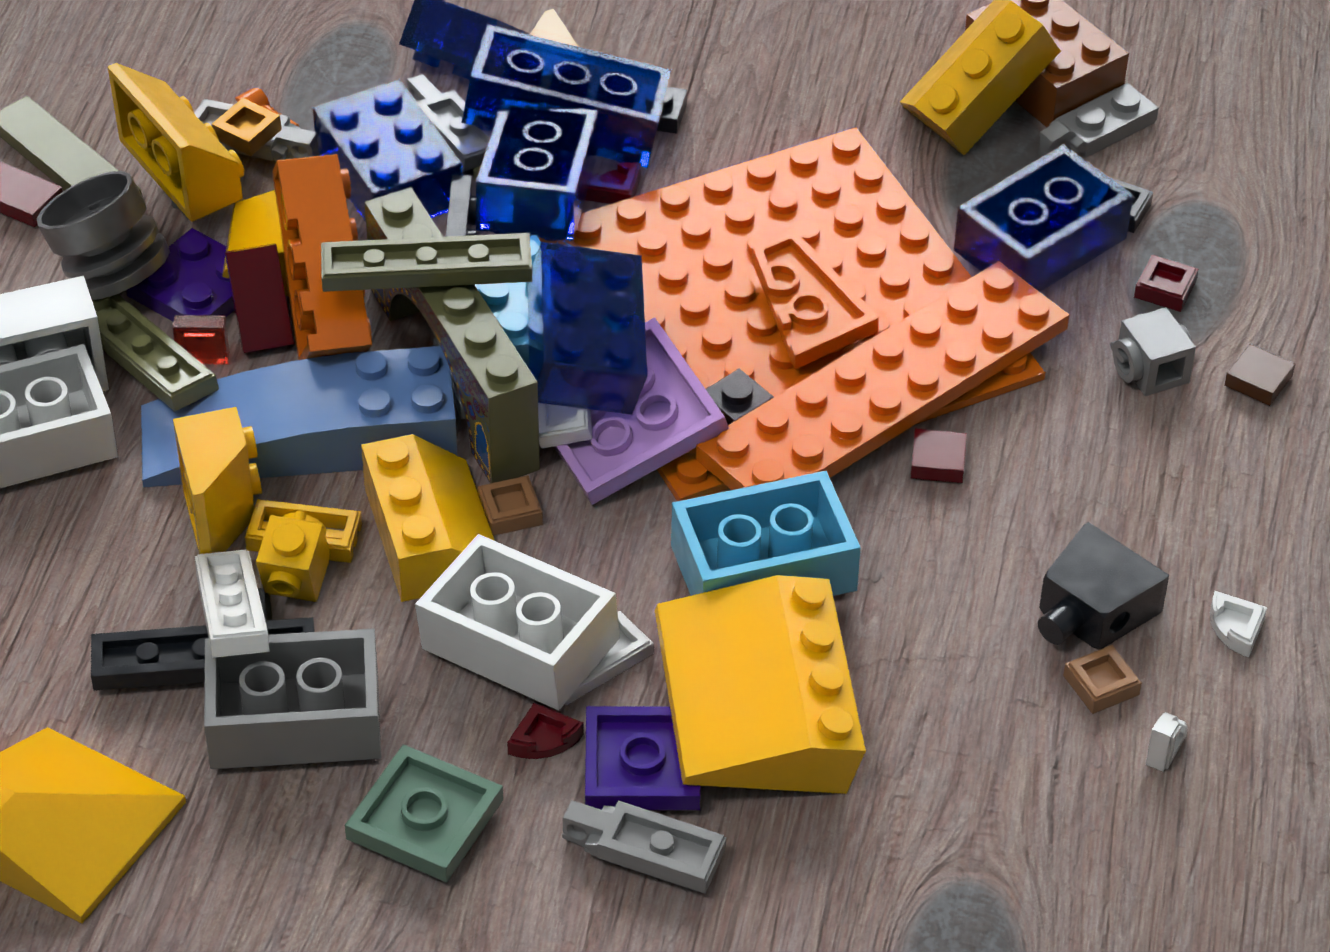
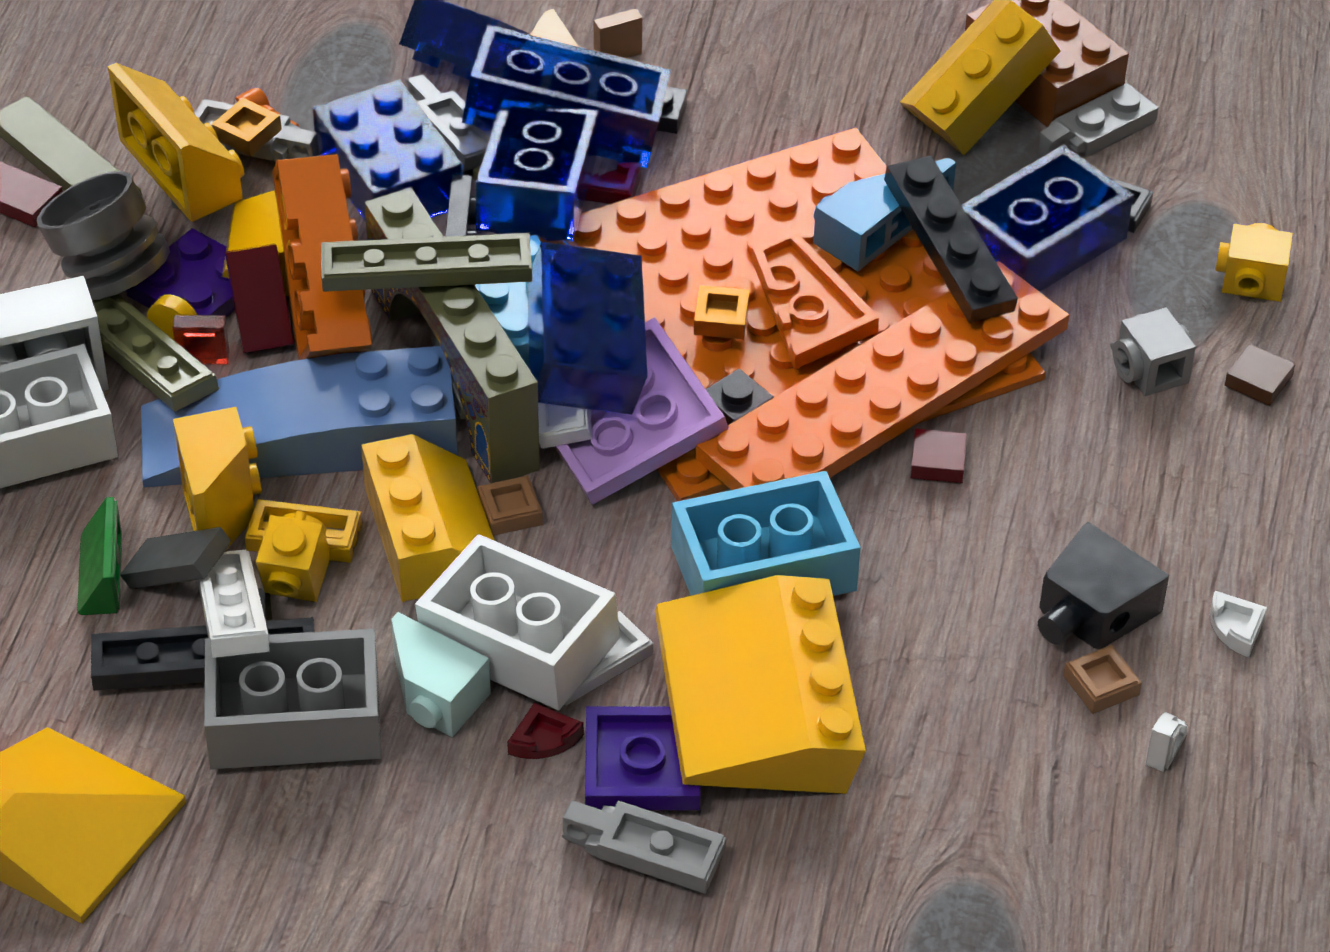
sand green plate [345,744,503,883] -> none
dark red tile [1134,255,1199,312] -> none
none -> green slope [77,497,122,615]
none -> dark grey tile [120,527,231,589]
none -> yellow tile [147,294,200,346]
none -> light aqua slope [391,612,491,738]
none -> medium nougat tile [593,8,642,65]
none -> pearl gold plate [693,285,750,340]
none -> dark azure slope [813,158,956,271]
none -> black plate [884,155,1018,323]
none -> yellow brick [1215,223,1293,302]

